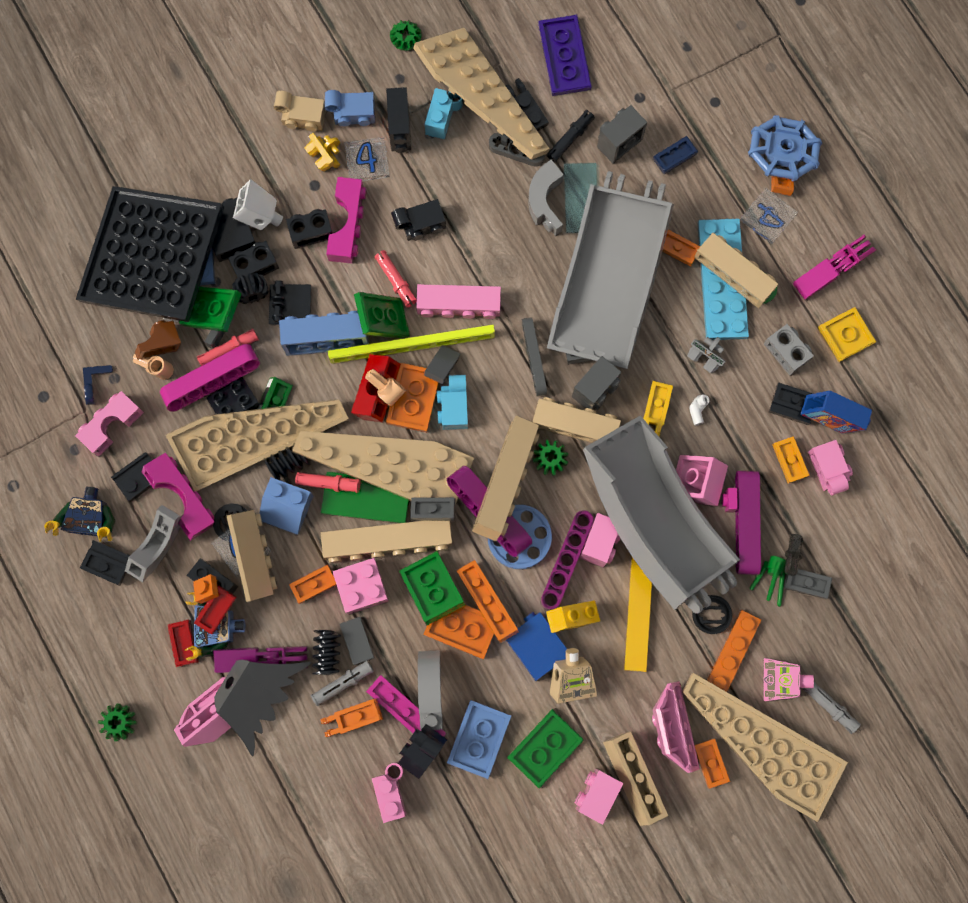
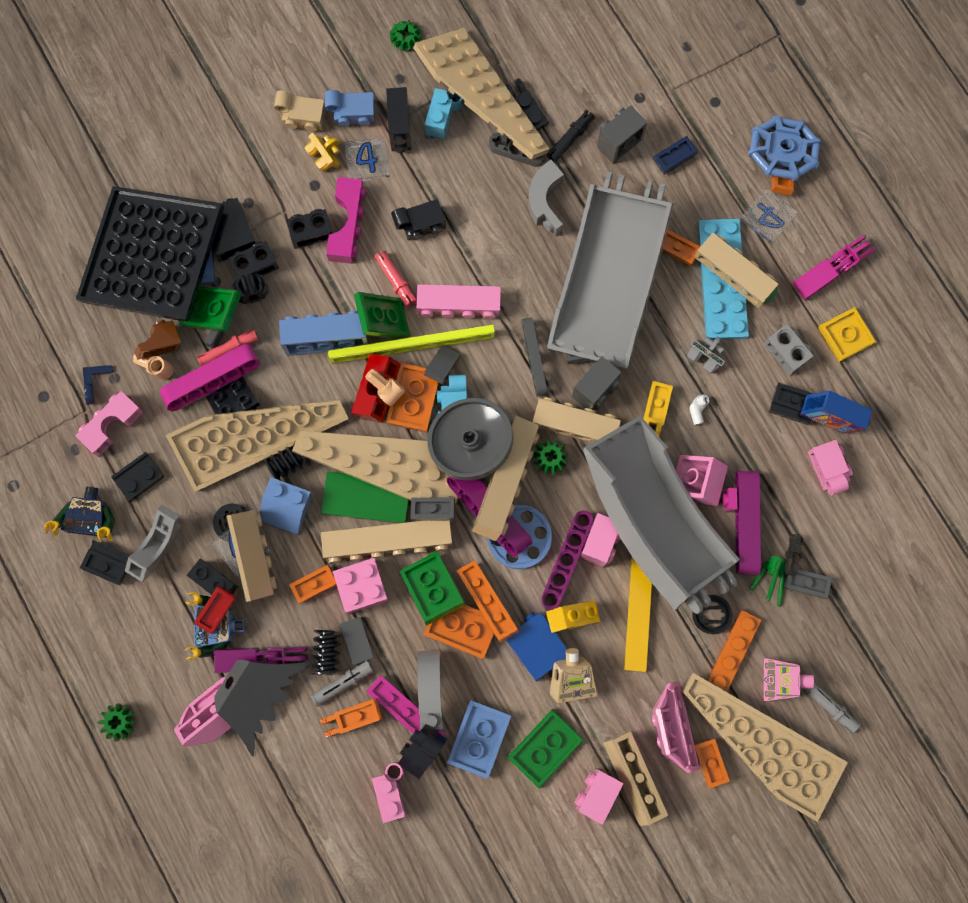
dark pink arch [142,452,214,541] -> none
red tile [168,619,199,667] -> none
orange plate [193,574,219,604] -> none
white torso [233,179,283,230] -> none
green slope [257,377,293,409] -> none
black hinge [269,280,311,325] -> none
coral pin [295,472,361,493] -> none
dark purple tile [538,15,592,96] -> none
clear light blue piece [564,163,597,233] -> none
light orange plate [772,436,809,484] -> none
none -> dark grey dish [427,398,514,480]

